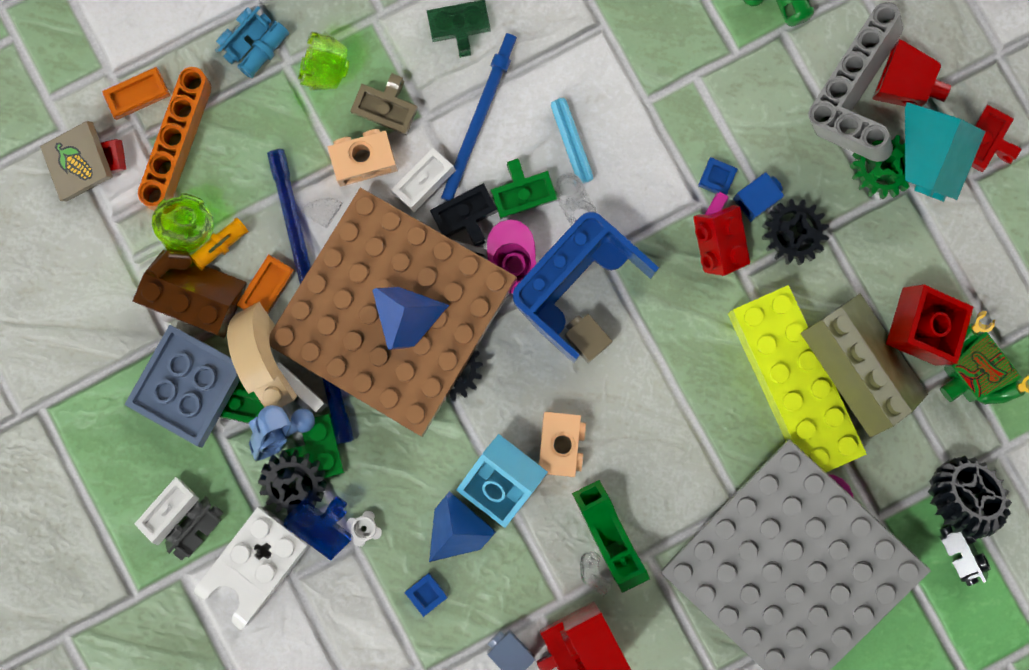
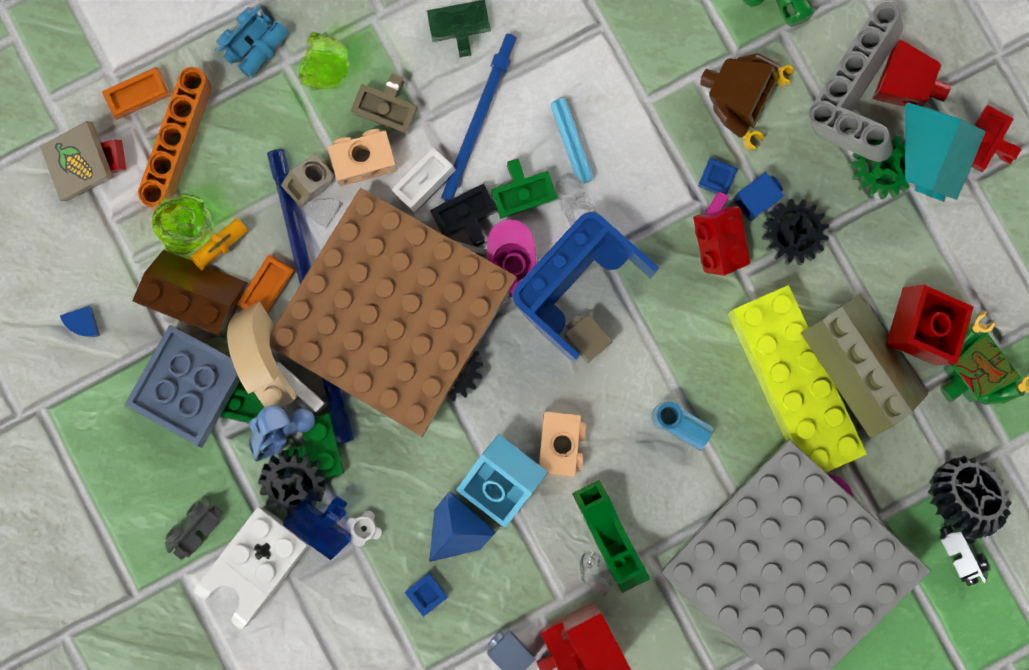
white plate [134,477,199,546] -> none
reddish brown arm [148,249,192,279] -> none
blue slope [372,287,449,350] -> none
none -> blue tile [60,306,100,337]
none -> dark tan brick [281,154,335,207]
none -> dark azure piece [652,402,714,451]
none -> reddish brown torso [700,53,794,150]

